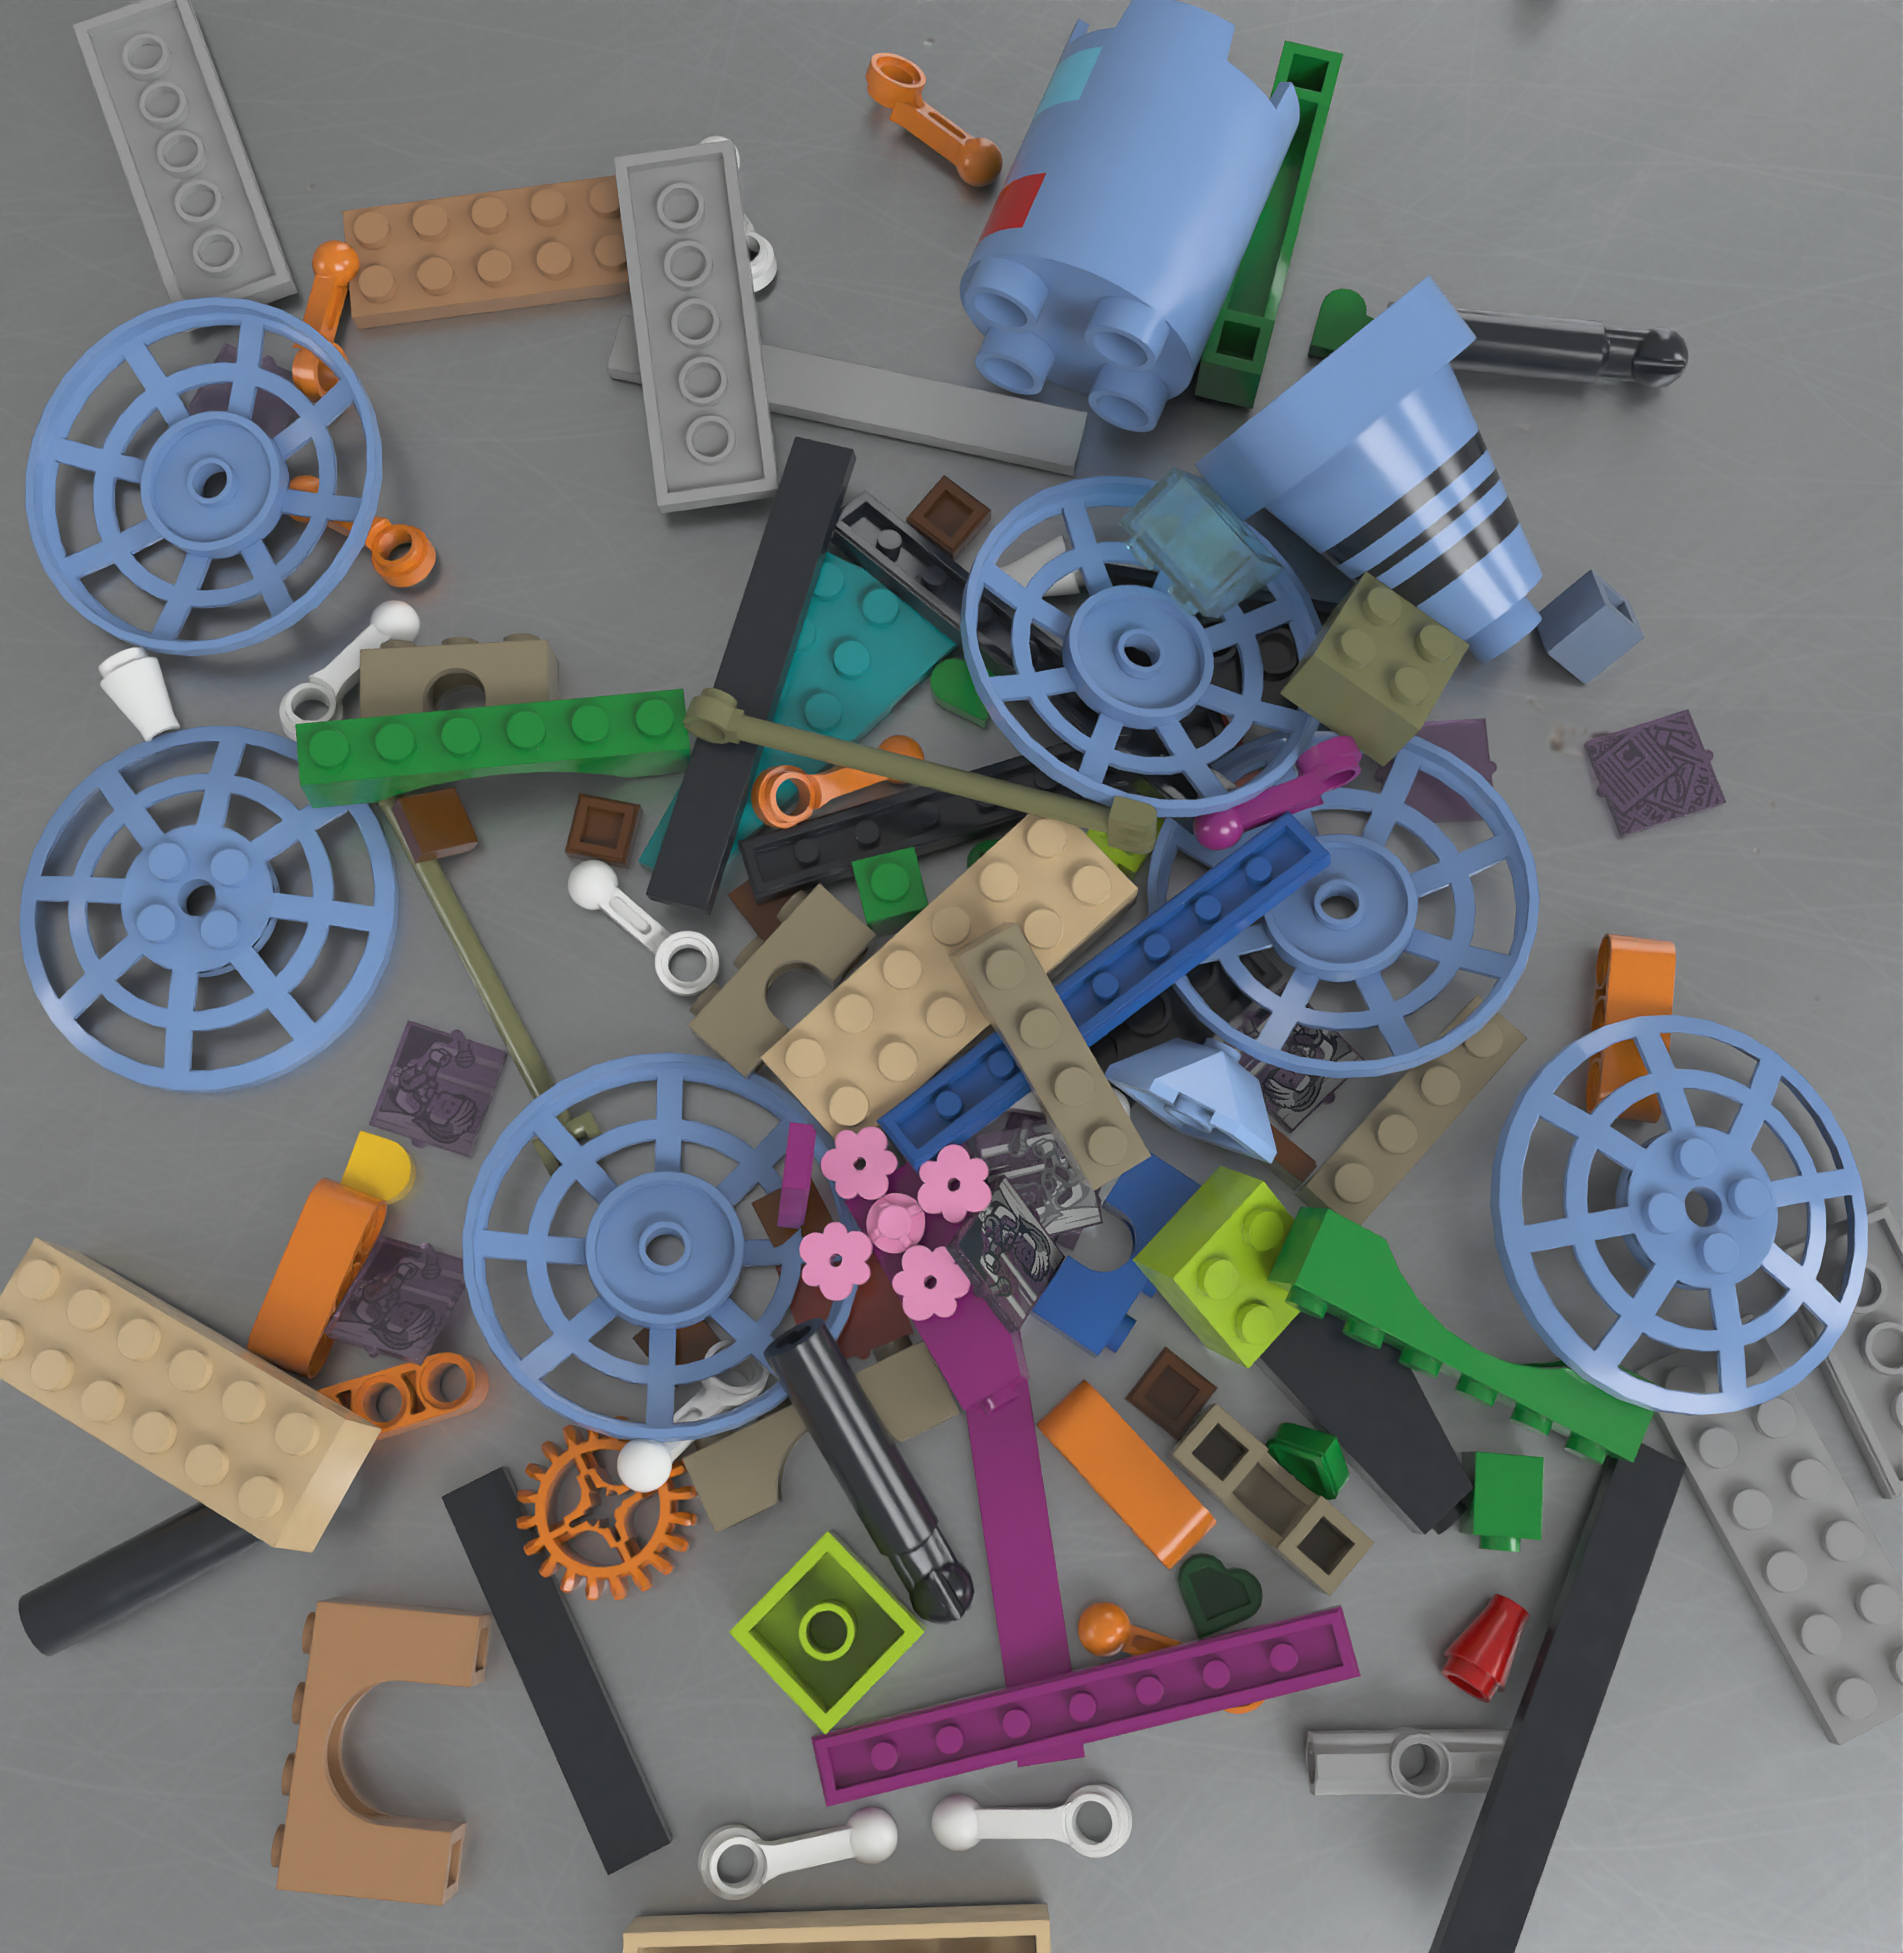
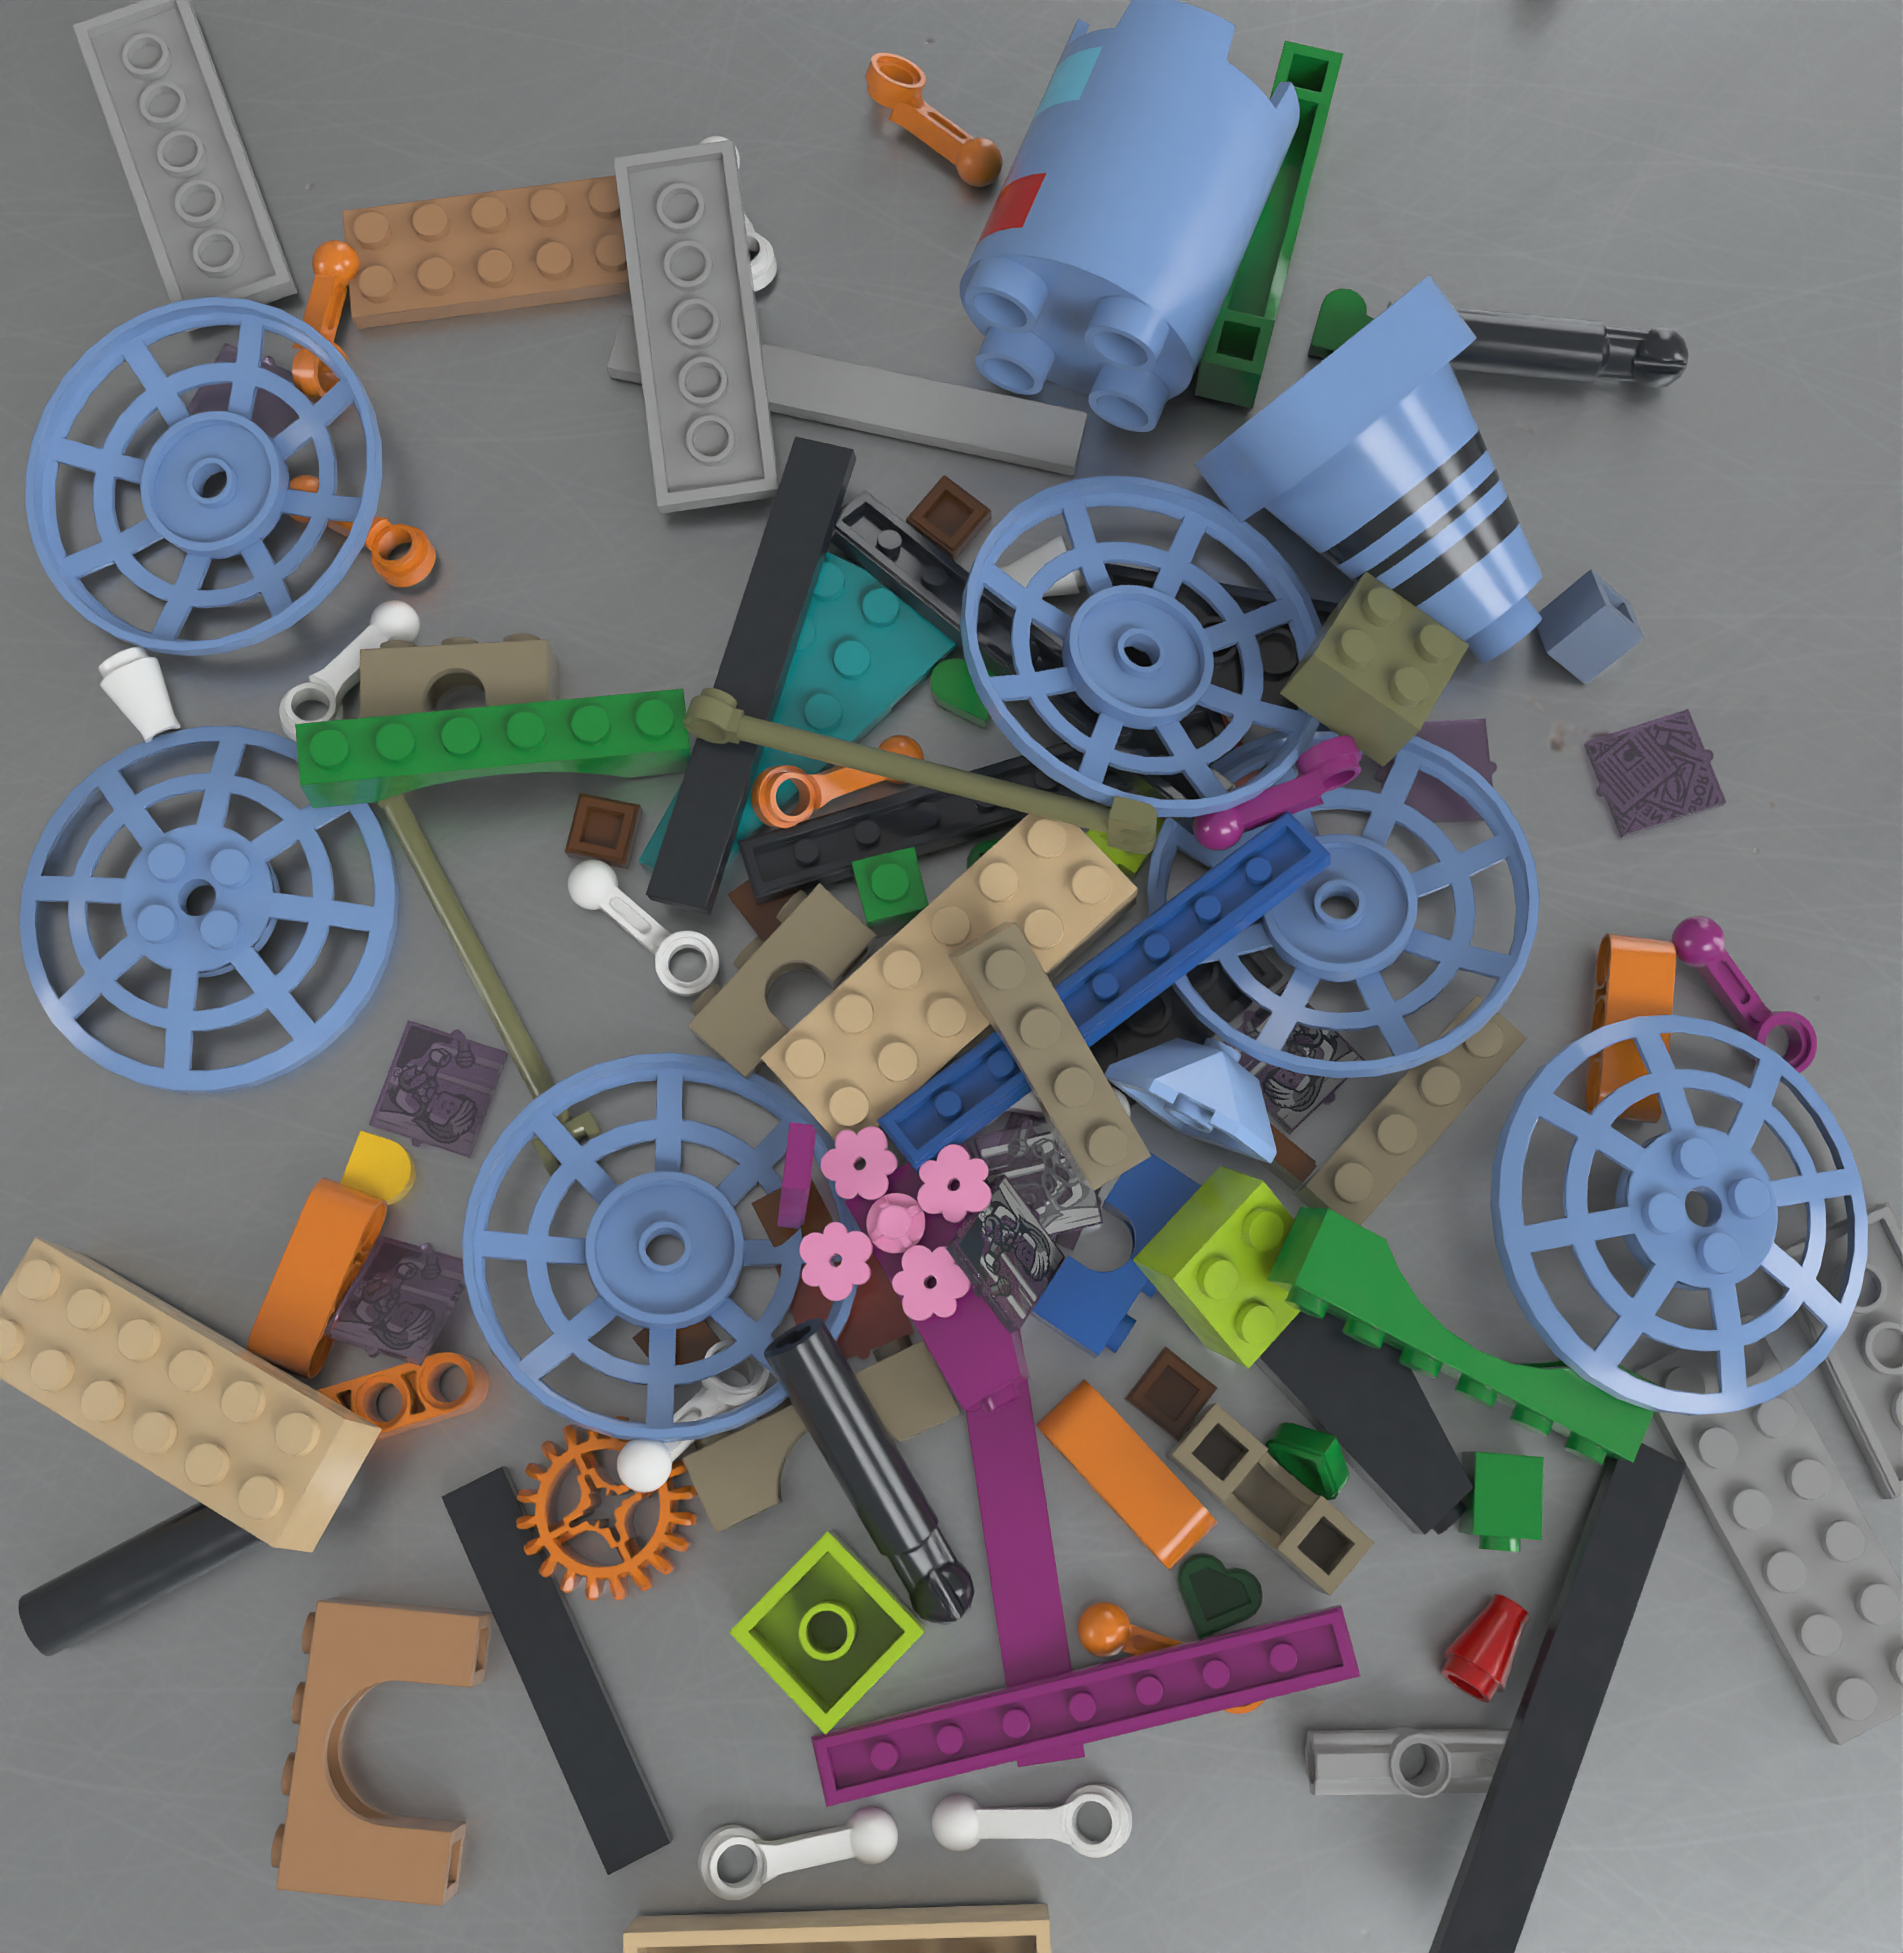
reddish brown tile [392,787,478,864] -> none
clear light blue slope [1118,466,1285,618] -> none
none -> magenta piece [1671,916,1817,1073]

